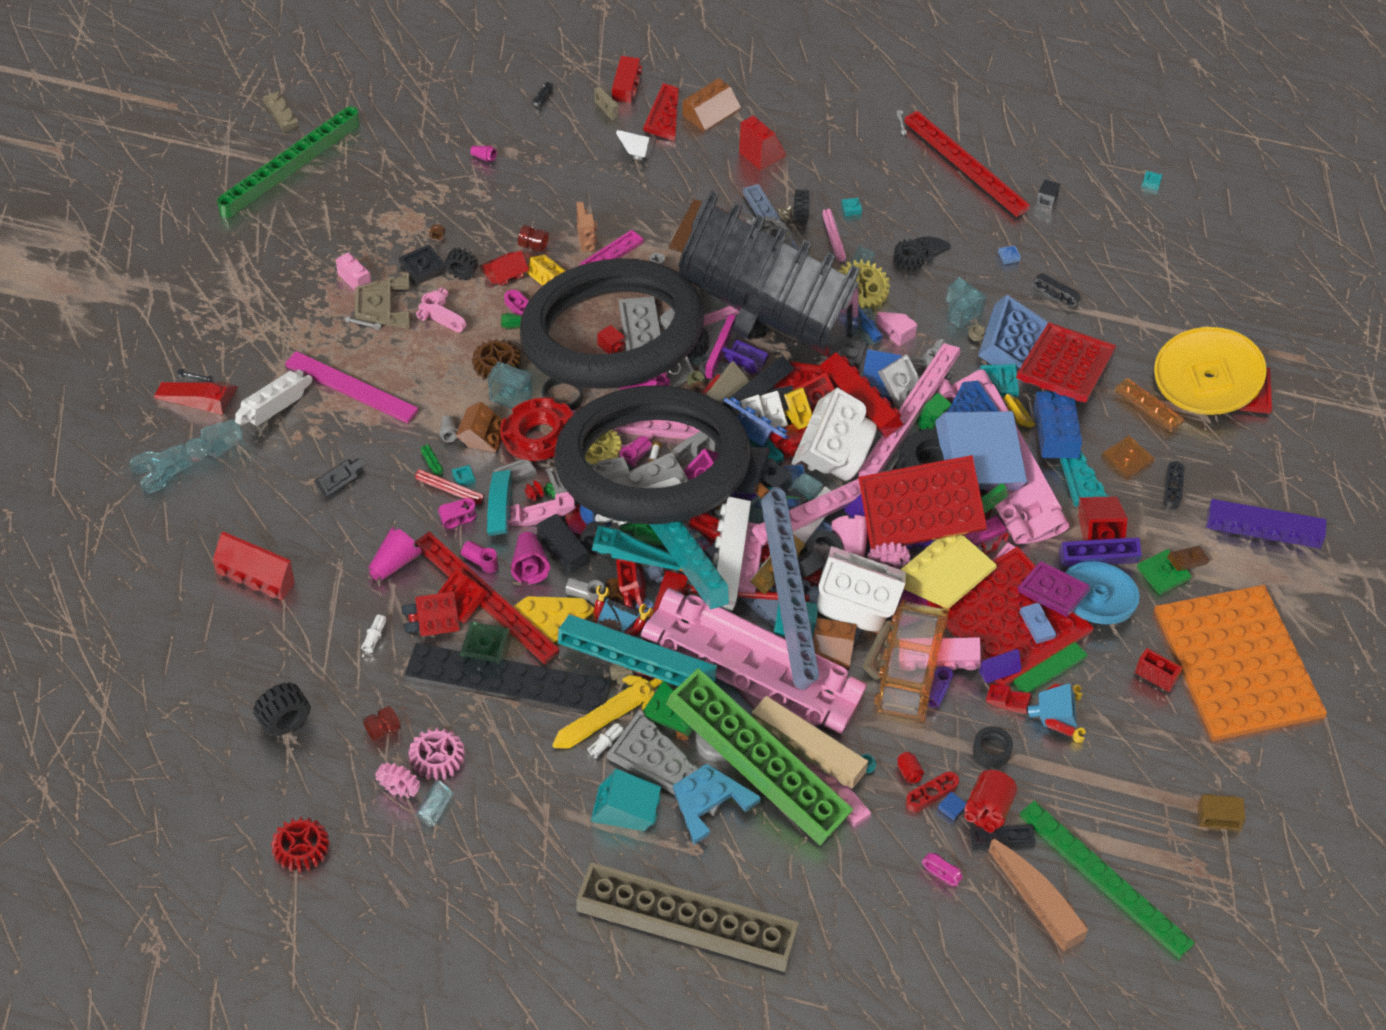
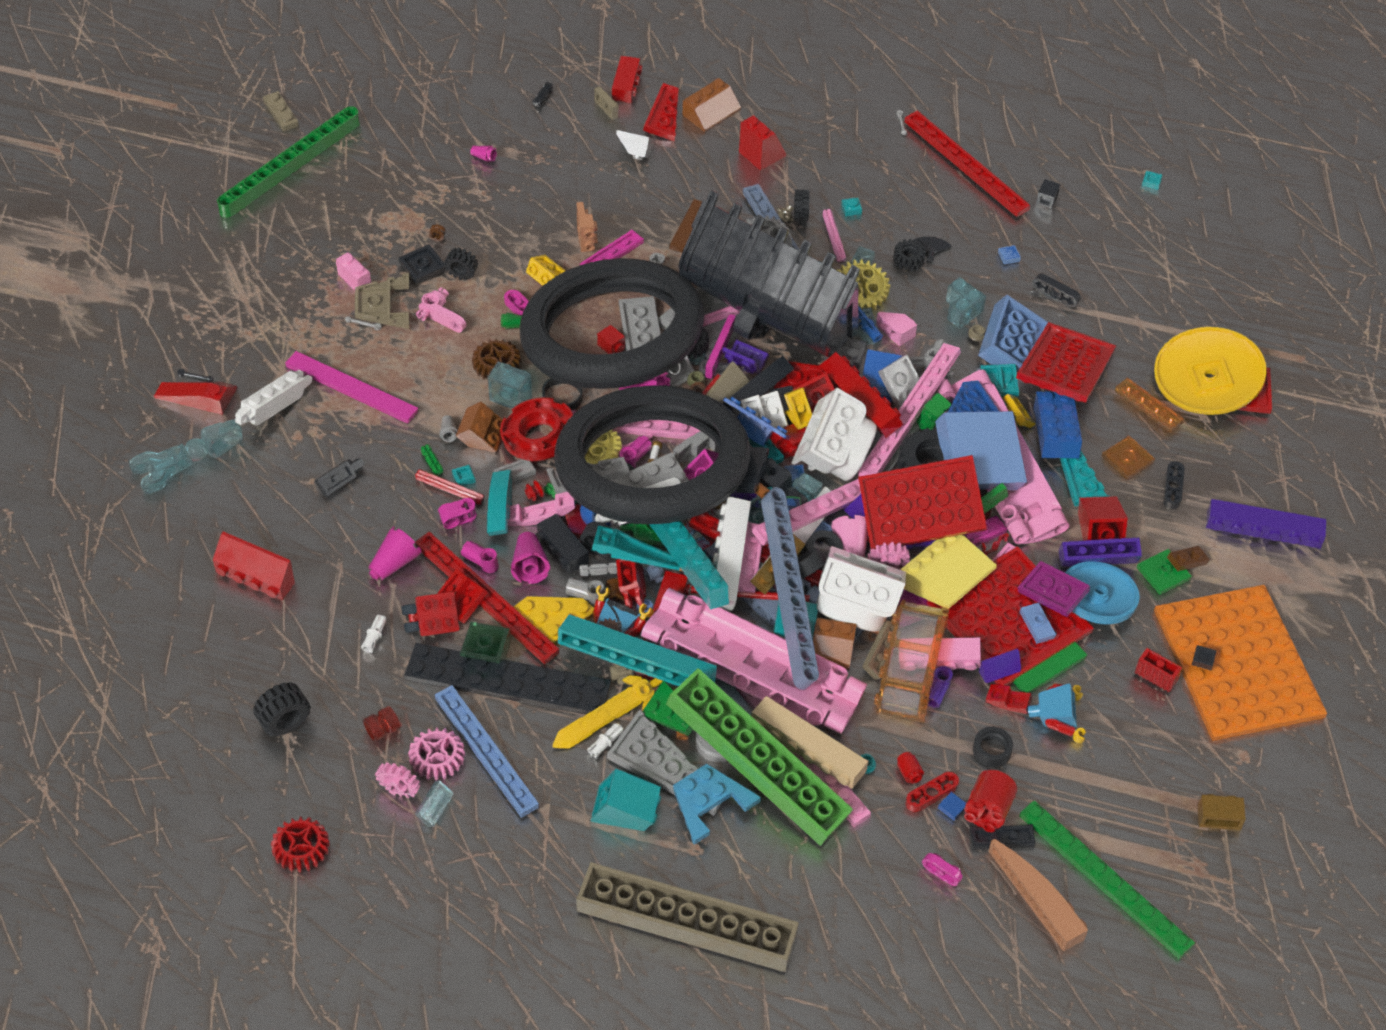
red slope [479,250,529,286] -> none
clear red wheel [517,225,549,253] -> none
none -> medium blue plate [435,685,539,818]
none -> light grey axle [580,562,617,576]
none -> black plate [1191,645,1217,671]

